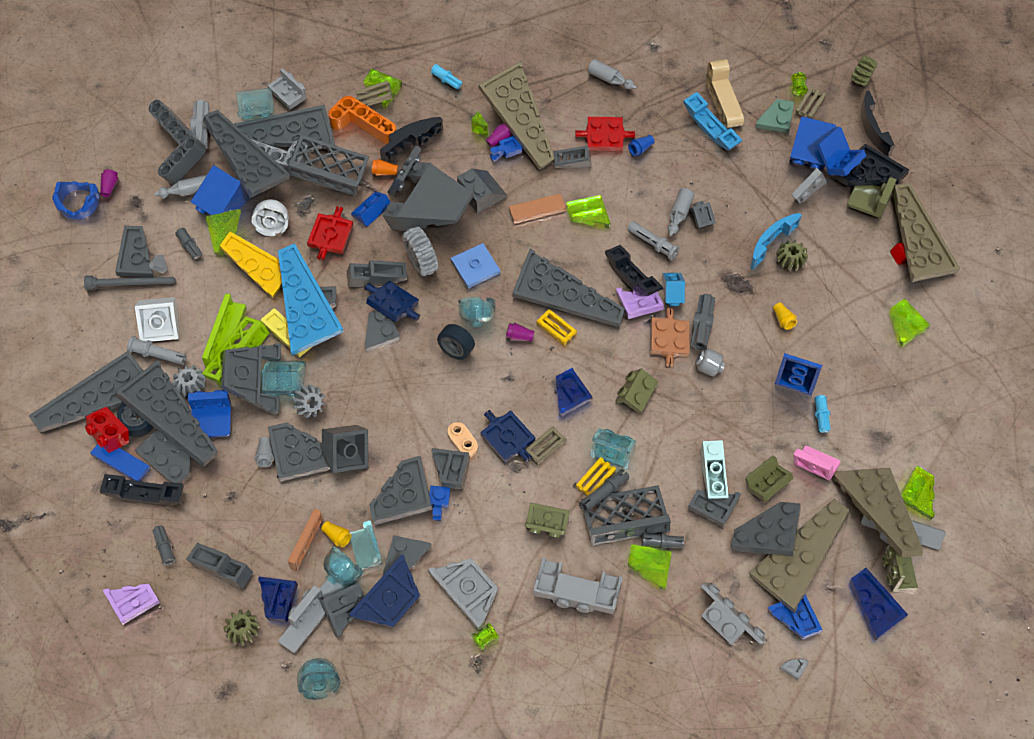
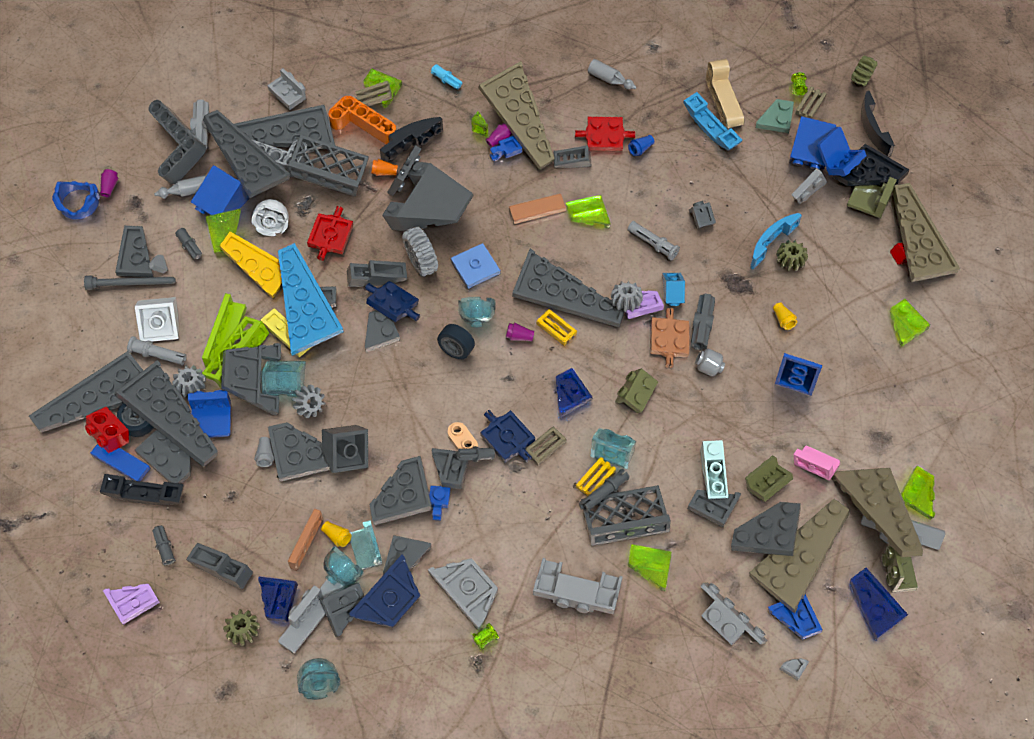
clear light blue bracket [236,88,274,119] -> none
blue slope [351,191,390,226] -> none
dark grey slope [457,168,507,214] -> none
olive bracket [525,502,570,538] -> none
black slope [605,245,663,296] -> none
dark grey pin [642,533,684,549] -> none
light grey wheel [668,188,694,236] -> none
medium azure axle [814,395,831,433] -> none
none -> dark grey axle [456,446,495,462]
none -> light grey gear [611,281,643,312]

